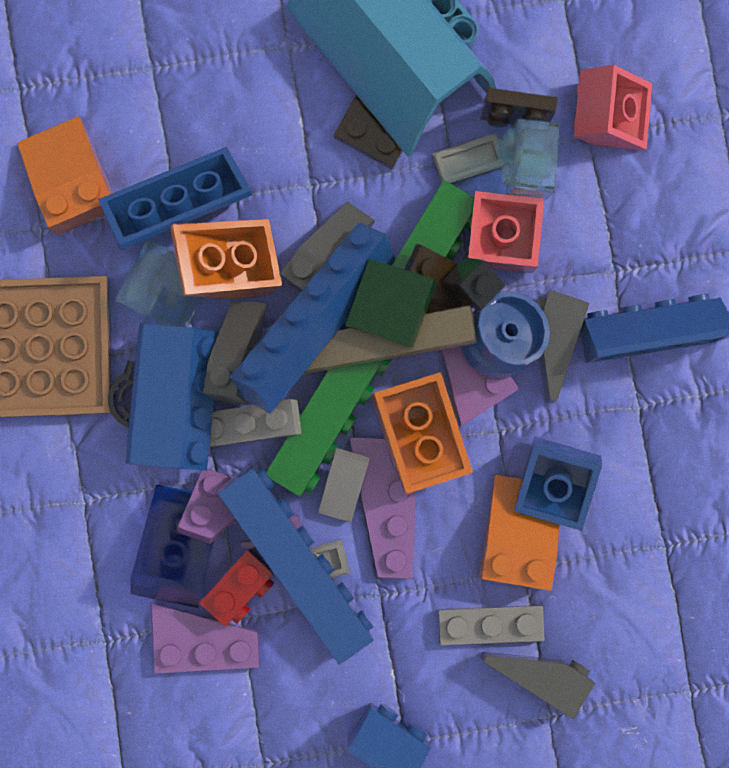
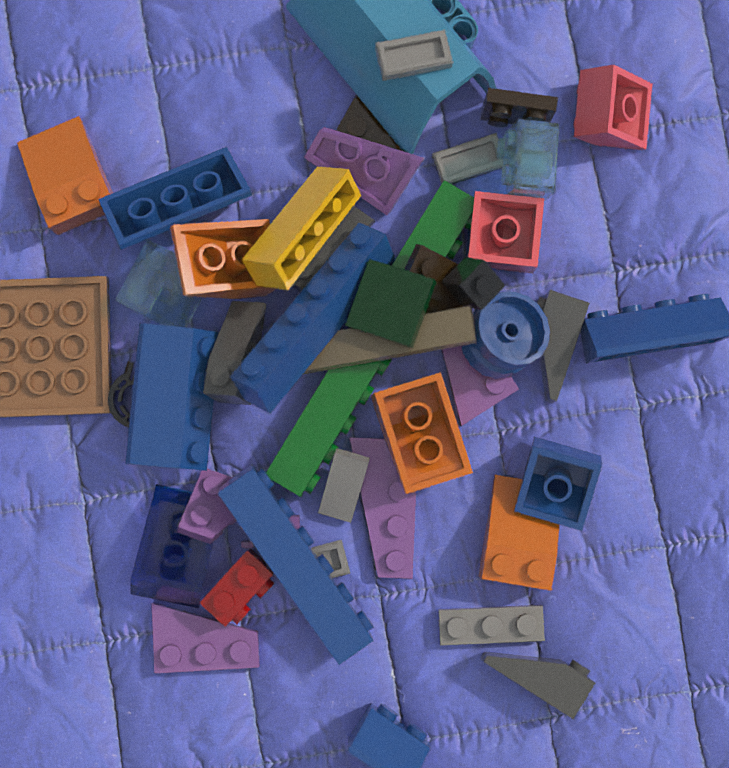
light grey plate [209,399,302,447] -> none
none -> yellow brick [242,166,361,290]
none -> medium lavender wing [304,127,424,215]
none -> light grey tile [375,30,453,81]

